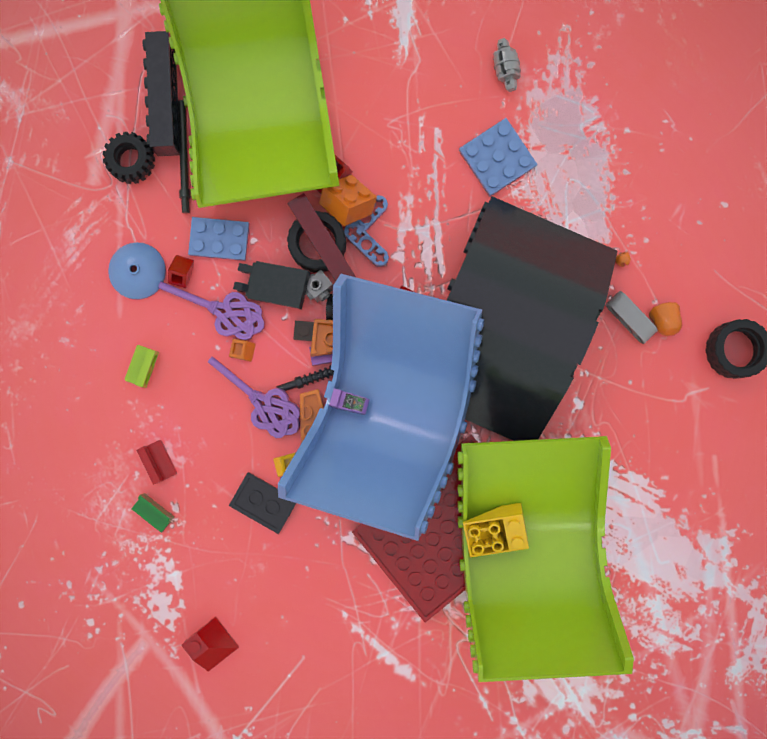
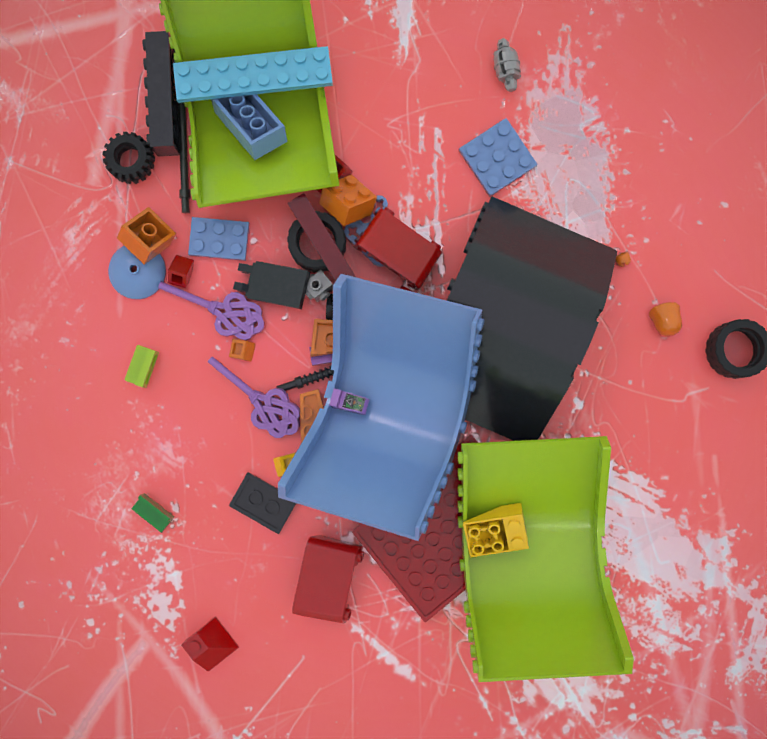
red panel [136,440,177,485] -> none
dark brown plate [293,321,314,342] -> none
light grey beam [605,291,658,344] -> none
none -> orange brick [117,207,176,265]
none -> medium azure plate [173,46,333,103]
none -> medium blue brick [211,94,288,160]
none -> red windscreen [292,535,364,624]
none -> red windscreen [353,207,442,290]

